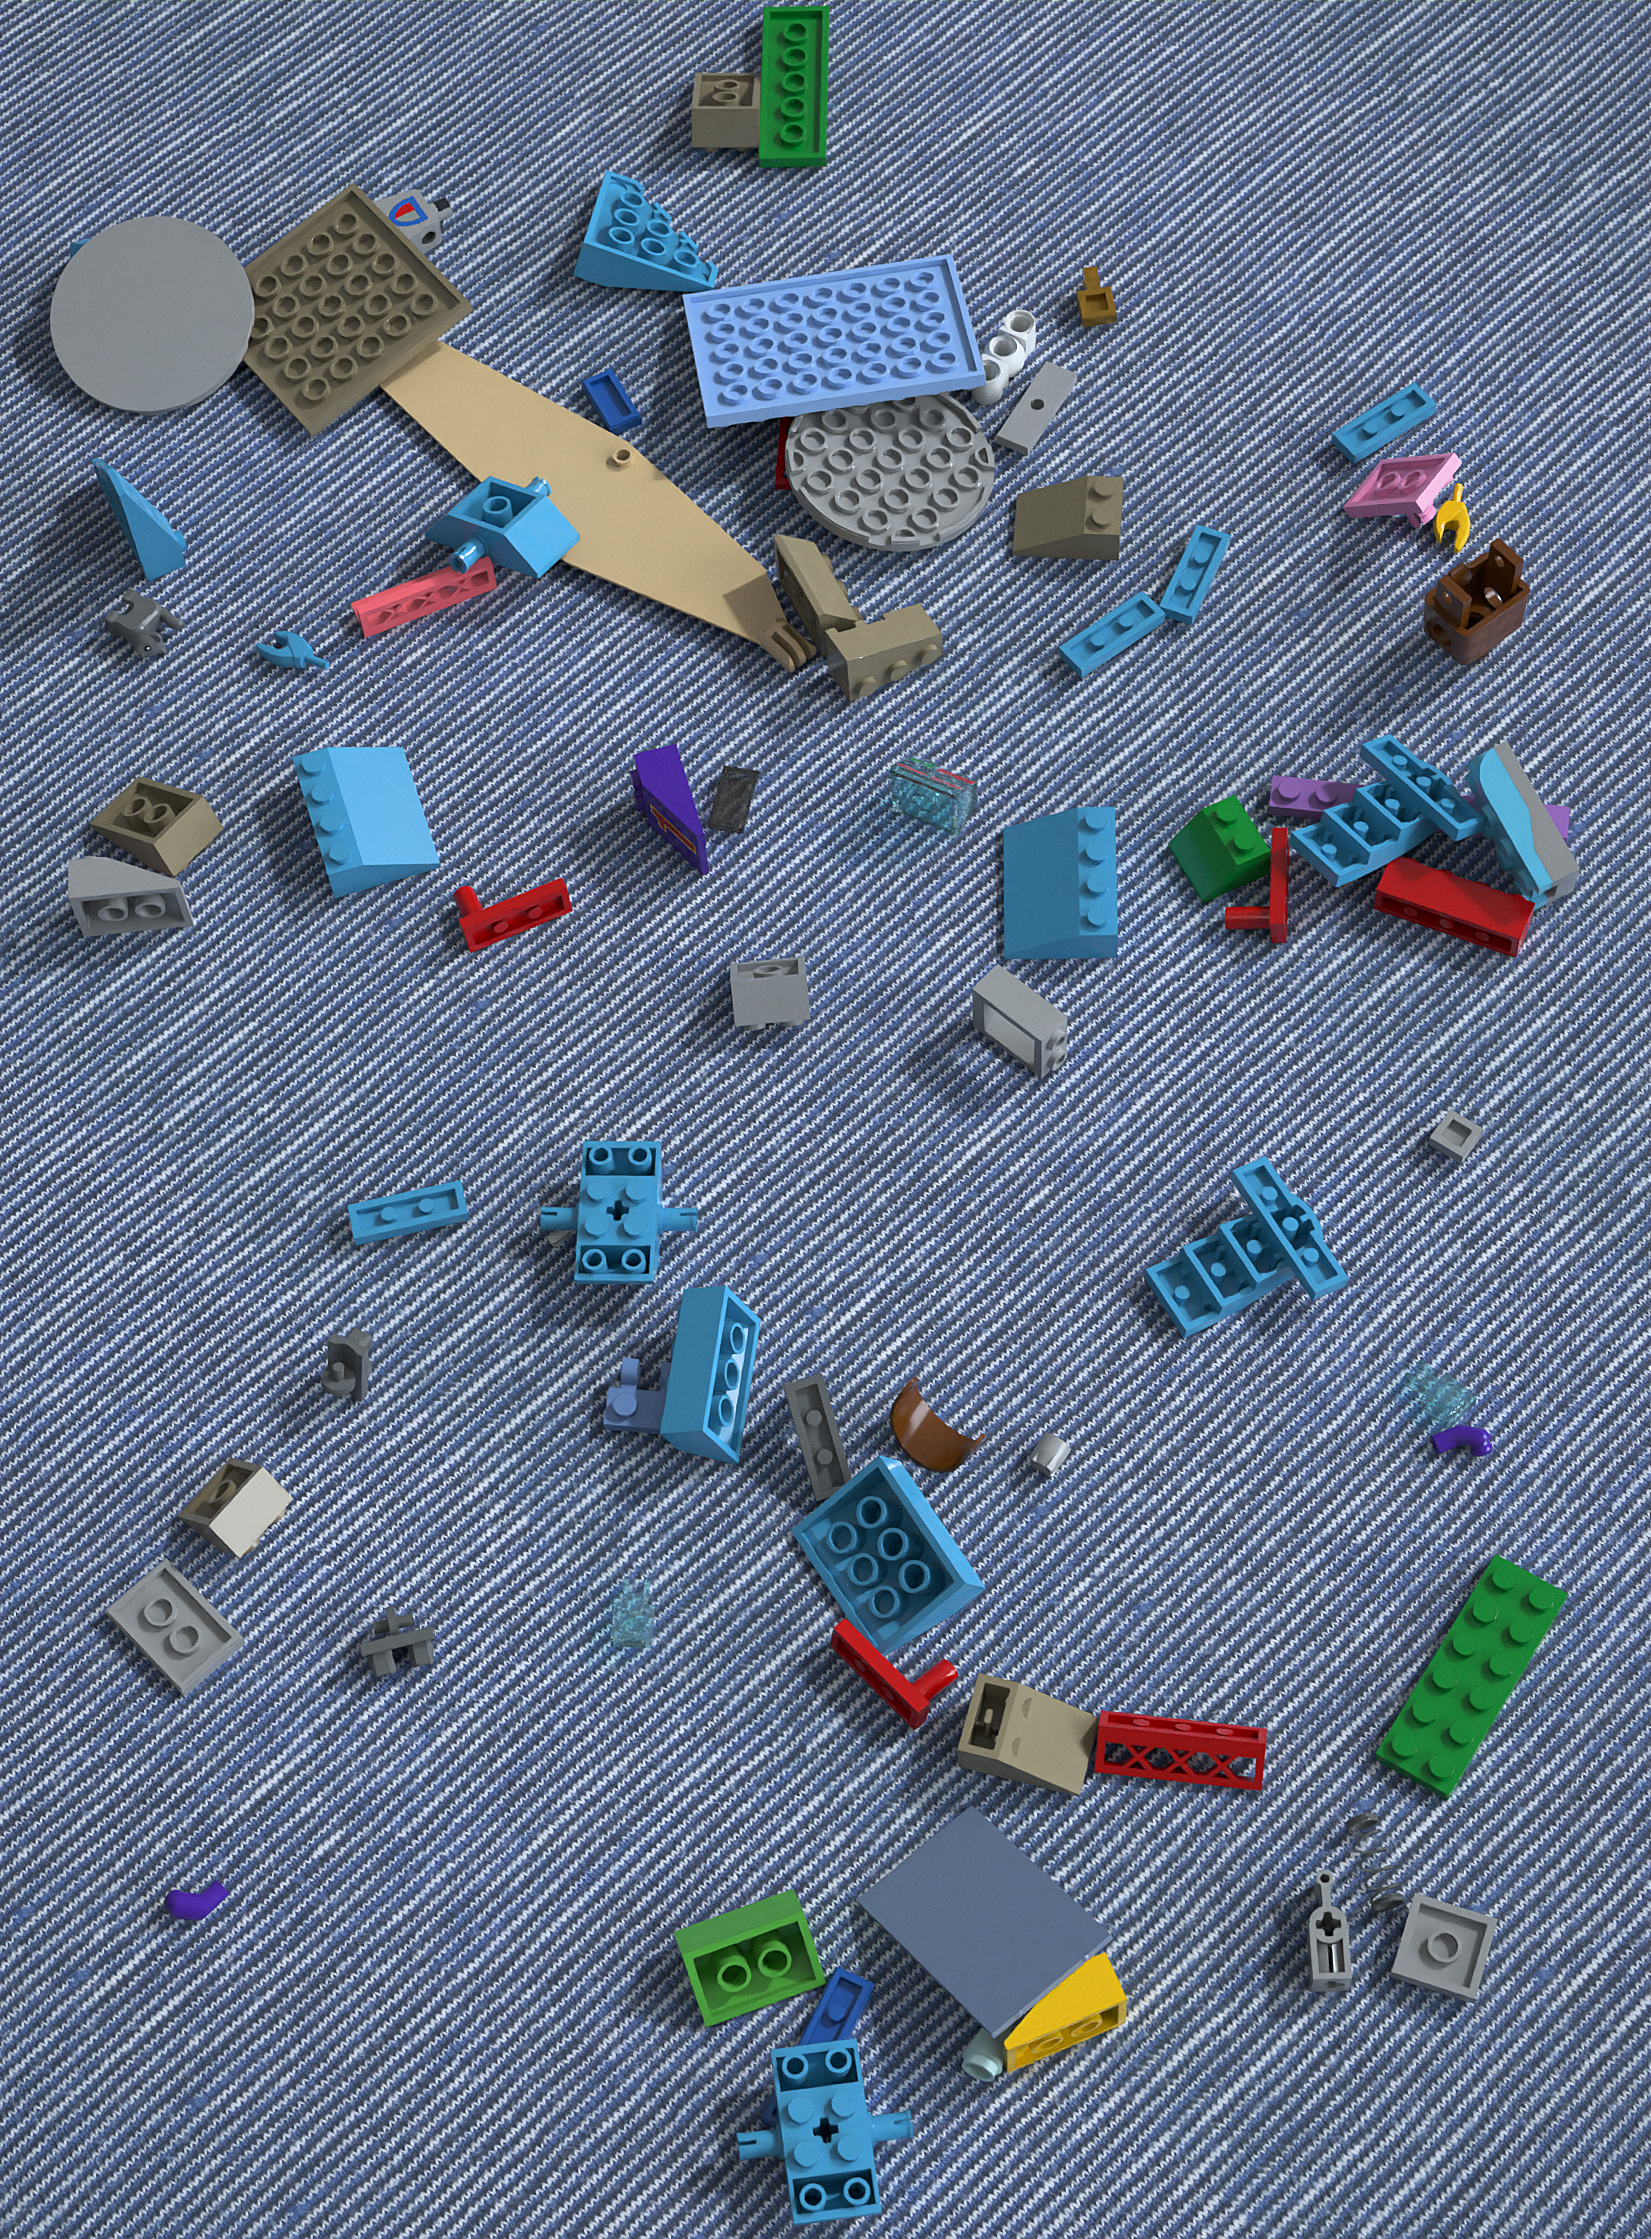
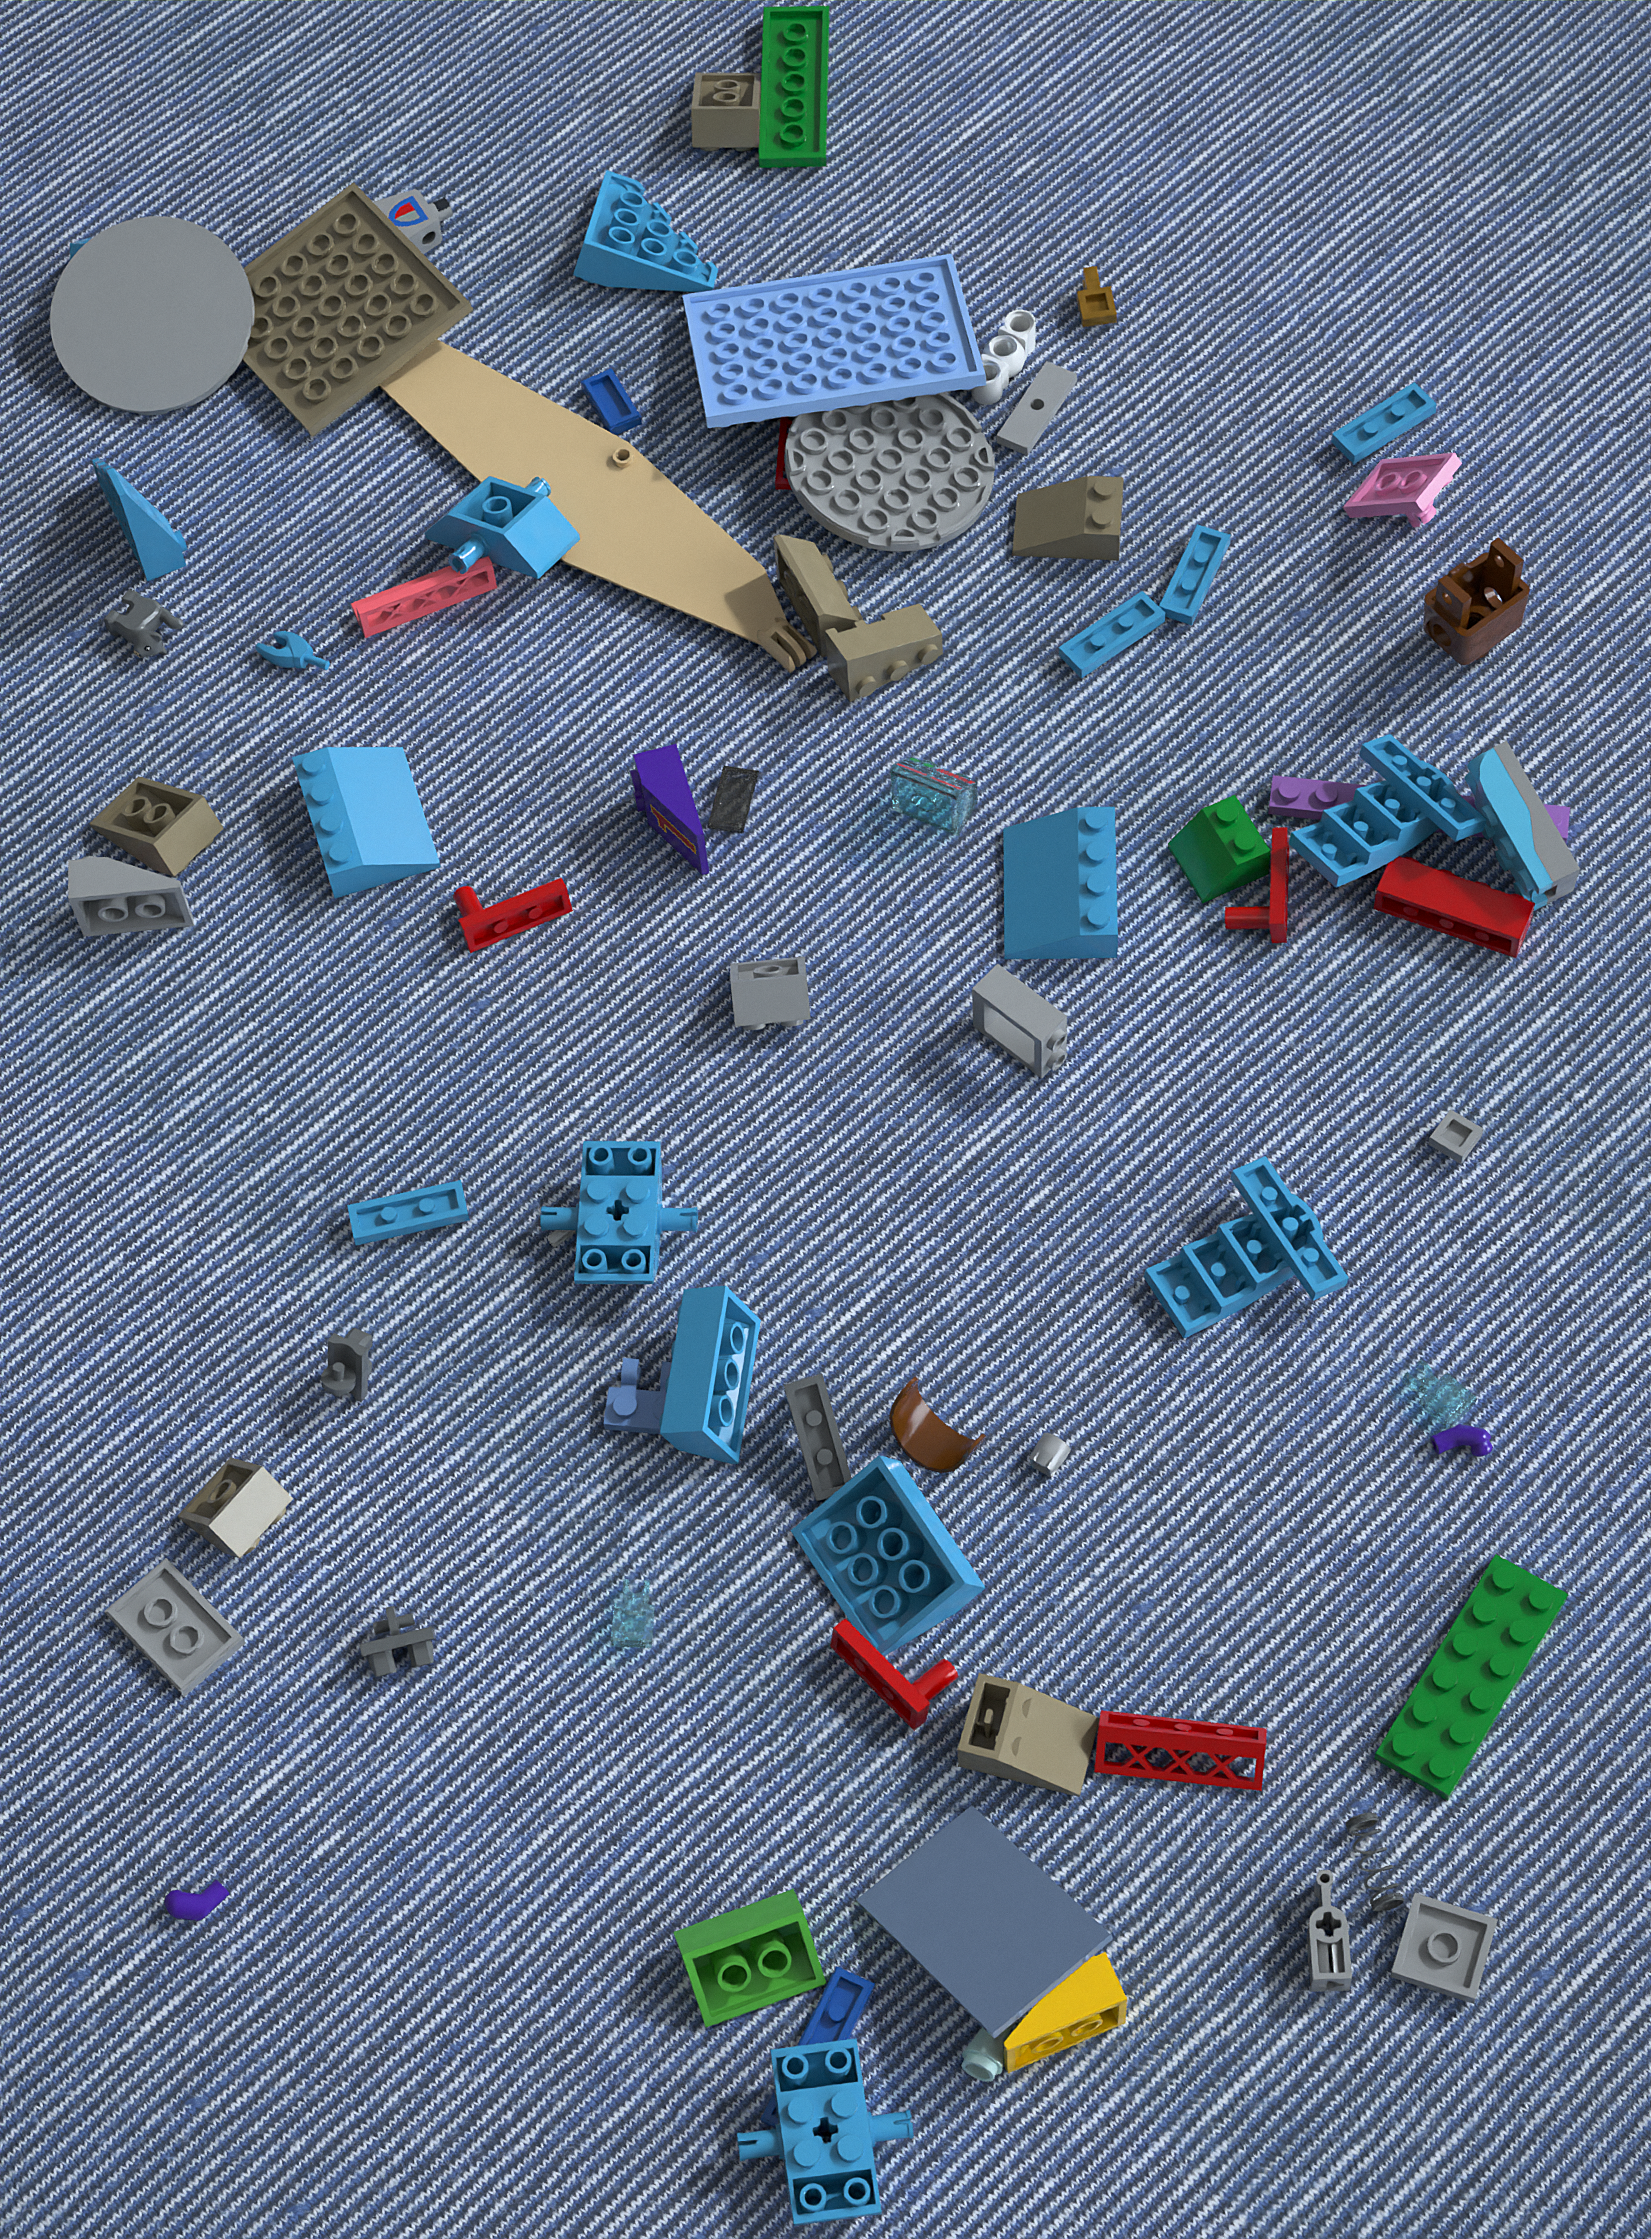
yellow hand [1433,483,1471,554] -> none

